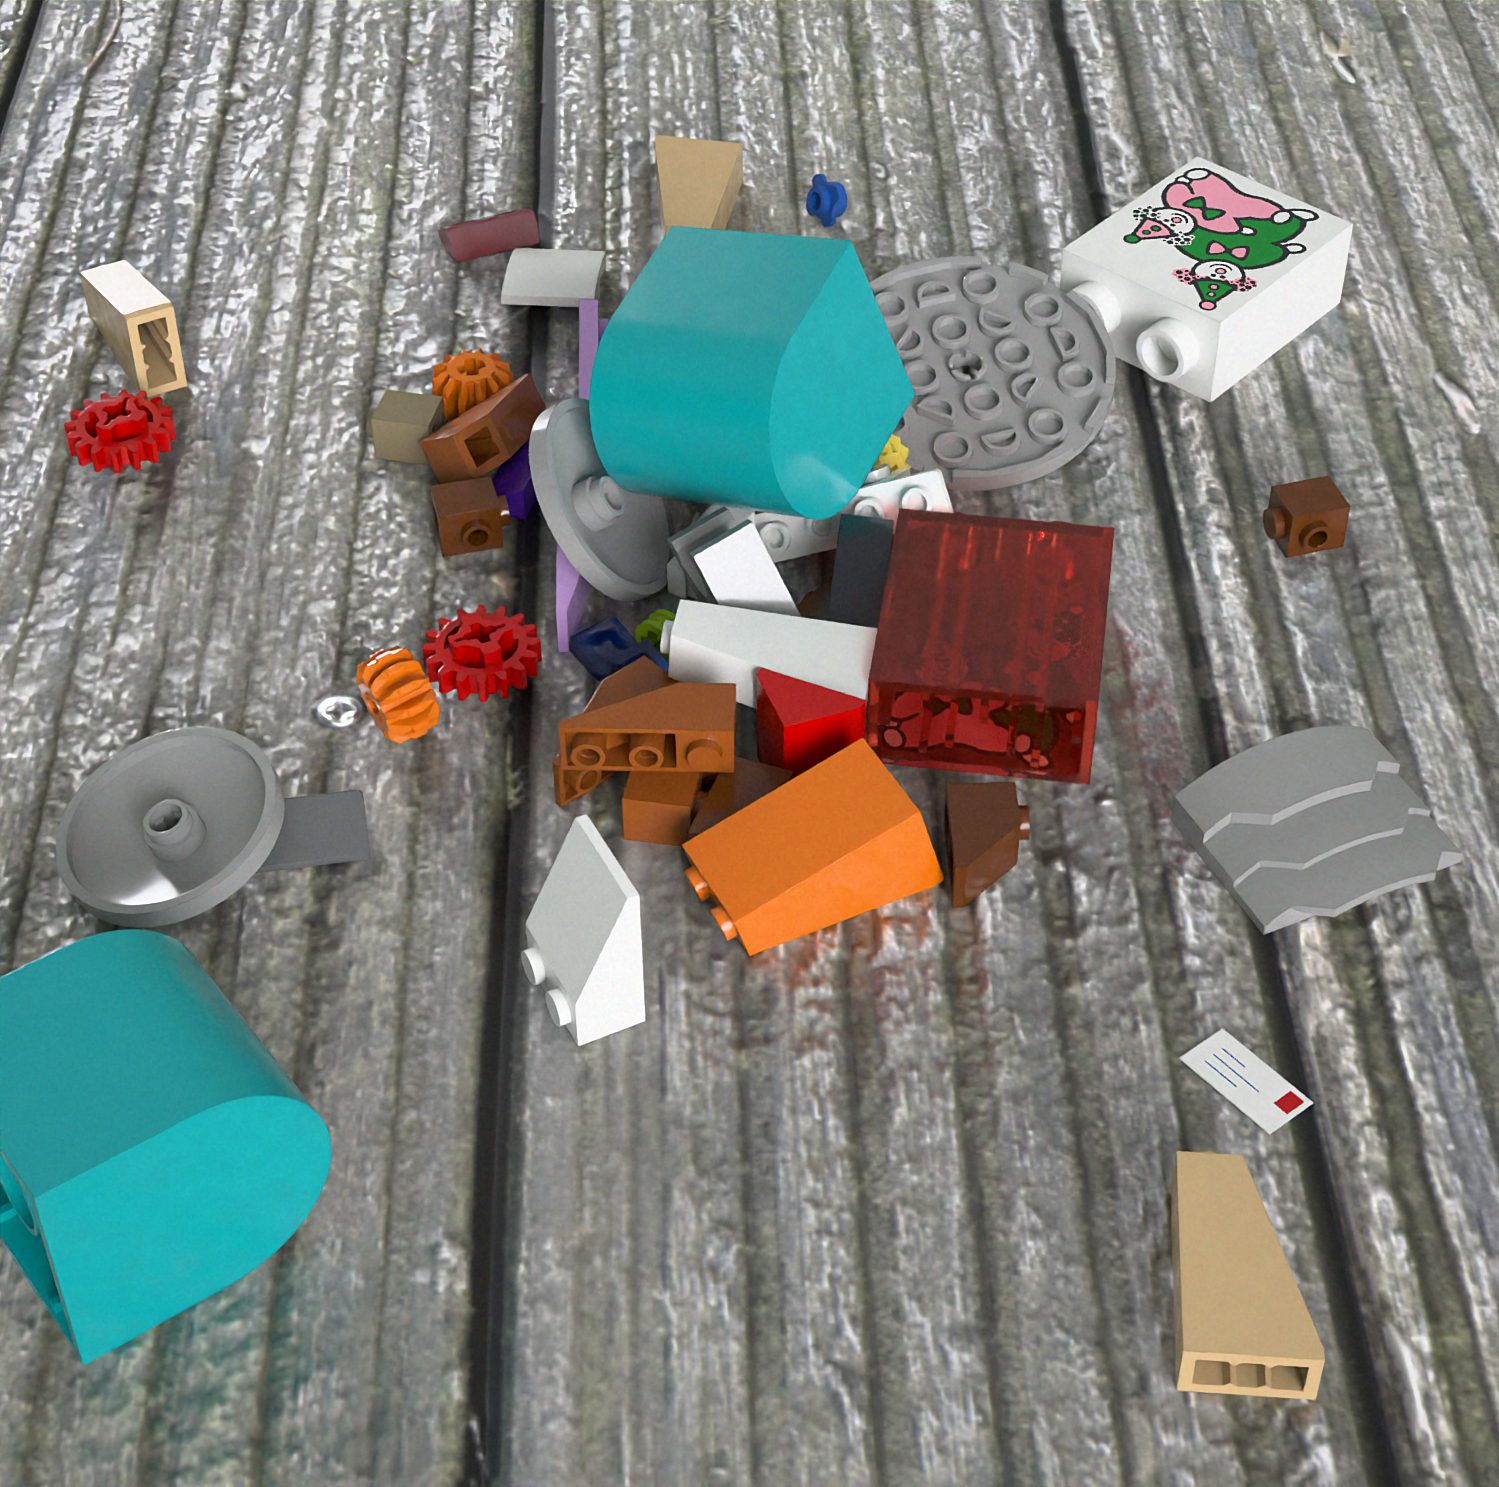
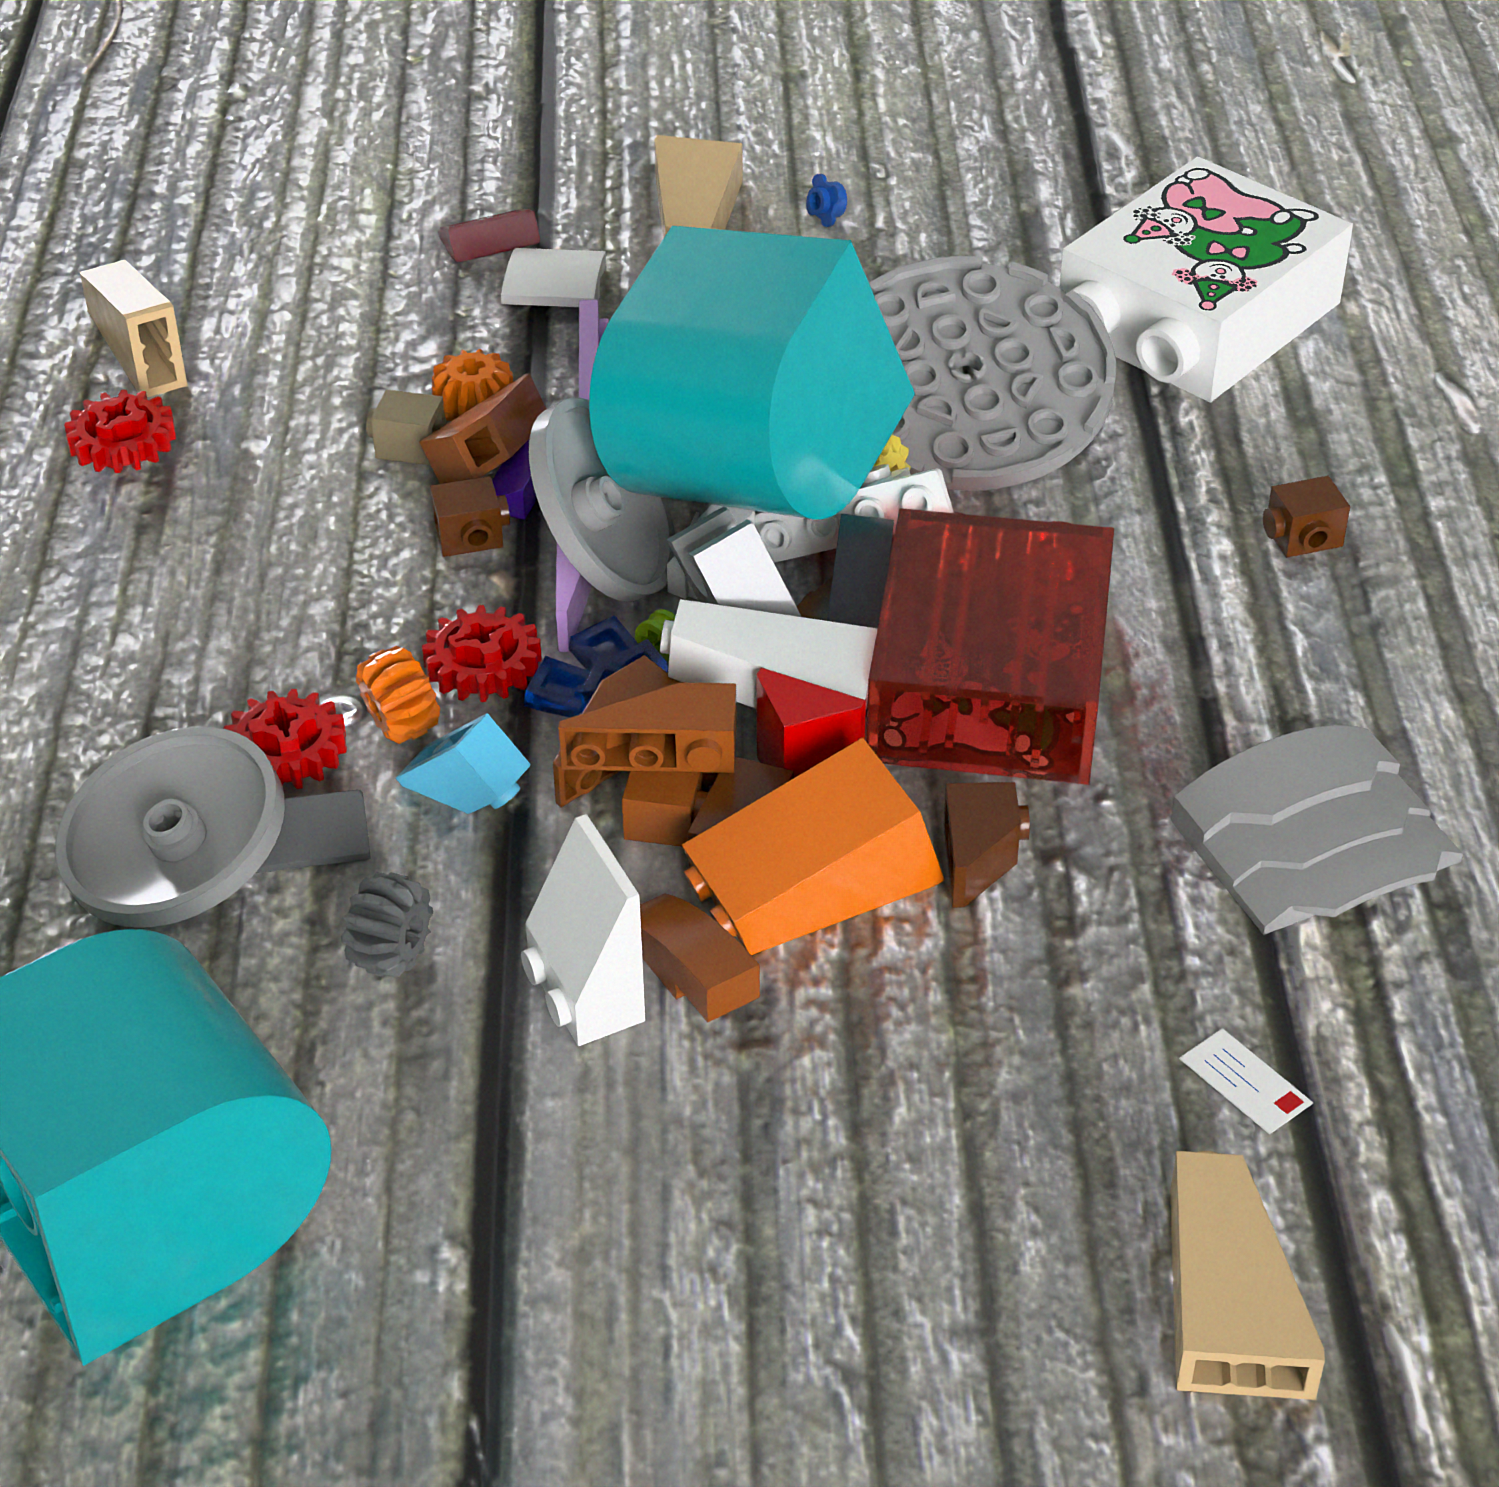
none -> red gear [223,689,347,790]
none -> dark grey gear [341,872,433,977]
none -> medium azure slope [396,713,531,814]
none -> clear blue slope [524,656,624,718]
none -> dark orange slope [640,893,760,1023]

